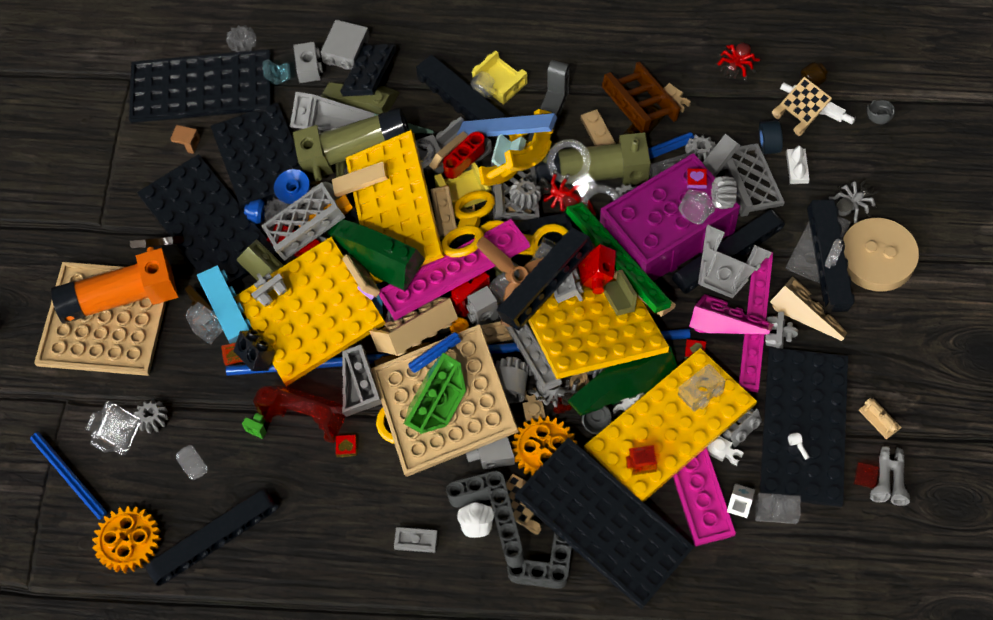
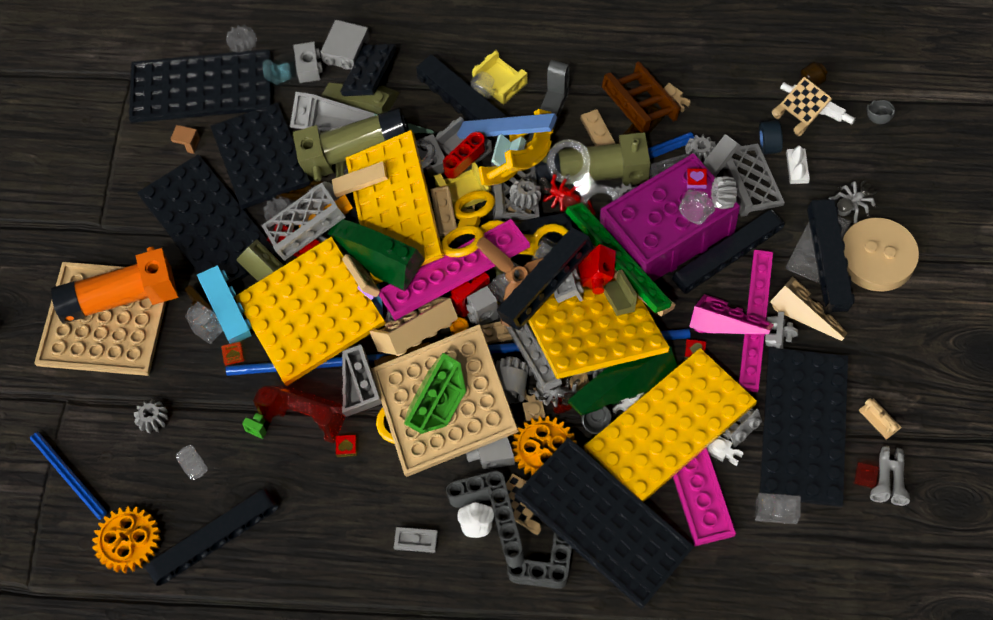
clear panel [86,401,141,456] -> none
dark brown tile [130,236,184,248] -> none
black brick [233,330,275,371] -> none
blue cone [244,199,266,224] -> none
light grey hips [251,273,288,307] -> none
blue dish [274,169,310,204] -> none
blue axle [408,332,461,373] -> none
tan tile [429,131,468,169] -> none
clear red brick [625,445,657,475] -> none
clear brick [678,364,726,412] -> none
light grey wing [698,225,772,298] -> none
animal [714,43,761,81] -> none
white brick [727,484,755,518] -> none
white hand [788,433,810,460] -> none
clear gear [825,239,843,269] -> none

